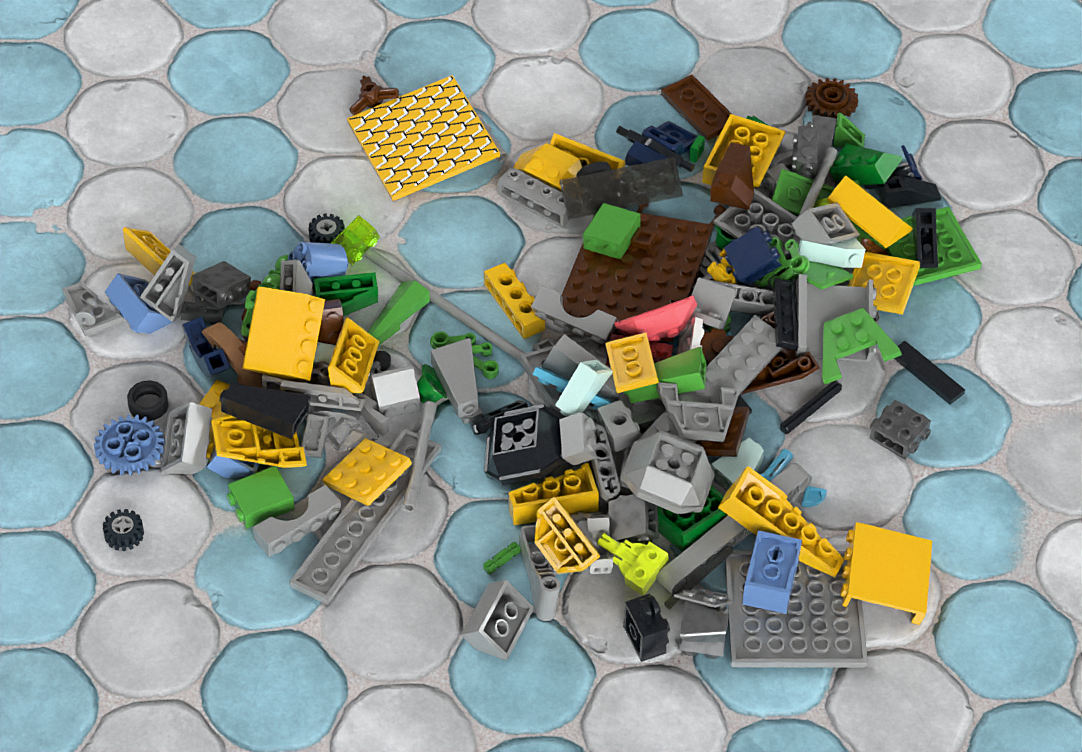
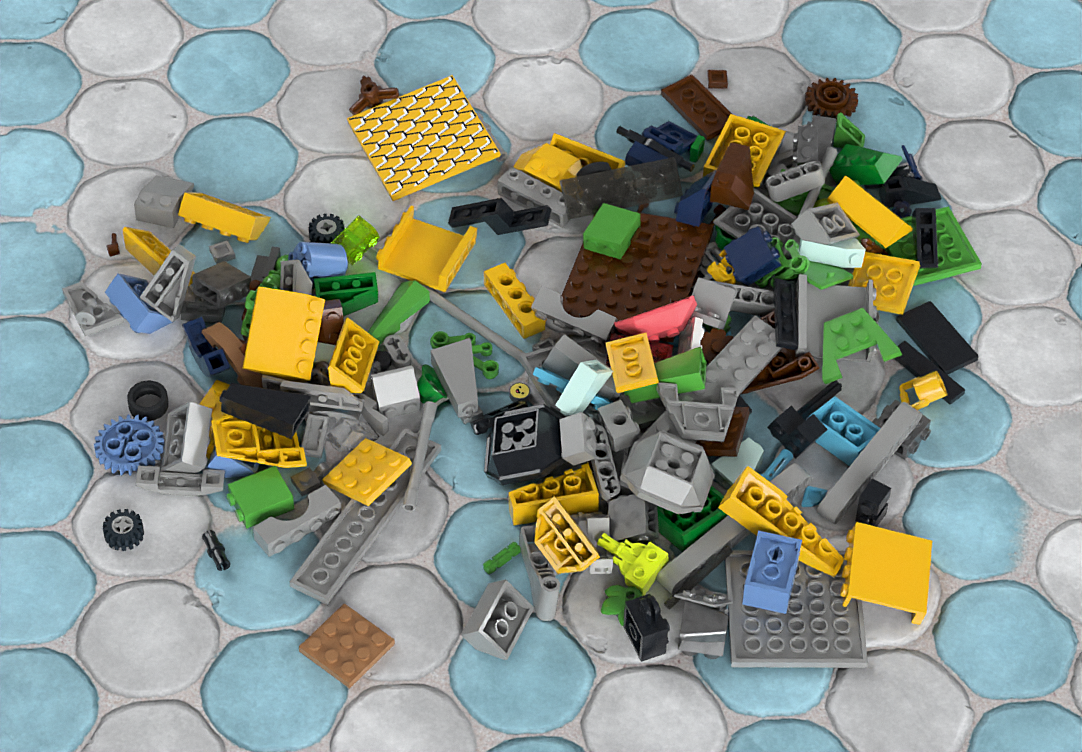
none -> reddish brown hand [106,233,120,257]
none -> light grey slope [134,175,194,228]
none -> light grey slope [136,466,225,496]
none -> yellow slope [178,192,271,243]
none -> black pin [202,530,230,571]
none -> light grey tile [209,240,236,264]
none -> dark grey panel [250,247,281,283]
none -> flat silver plate [291,462,330,497]
none -> medium nougat plate [299,603,395,689]
none -> yellow panel [376,206,478,292]
none -> light grey beam [384,335,411,369]
none -> black bracket [448,198,552,235]
none -> tile [509,383,530,402]
none -> bright green plate [601,585,642,626]
none -> dark blue slope [674,170,717,227]
none -> reddish brown tile [707,70,728,88]
none -> light grey beam [766,161,825,202]
none -> black brick [767,405,828,459]
none -> medium azure slope [808,396,880,466]
none -> light grey beam [817,402,922,524]
none -> black brick [855,478,891,527]
none -> dark blue plate [892,201,912,218]
none -> black tile [896,301,979,375]
none -> yellow piece [899,371,947,410]

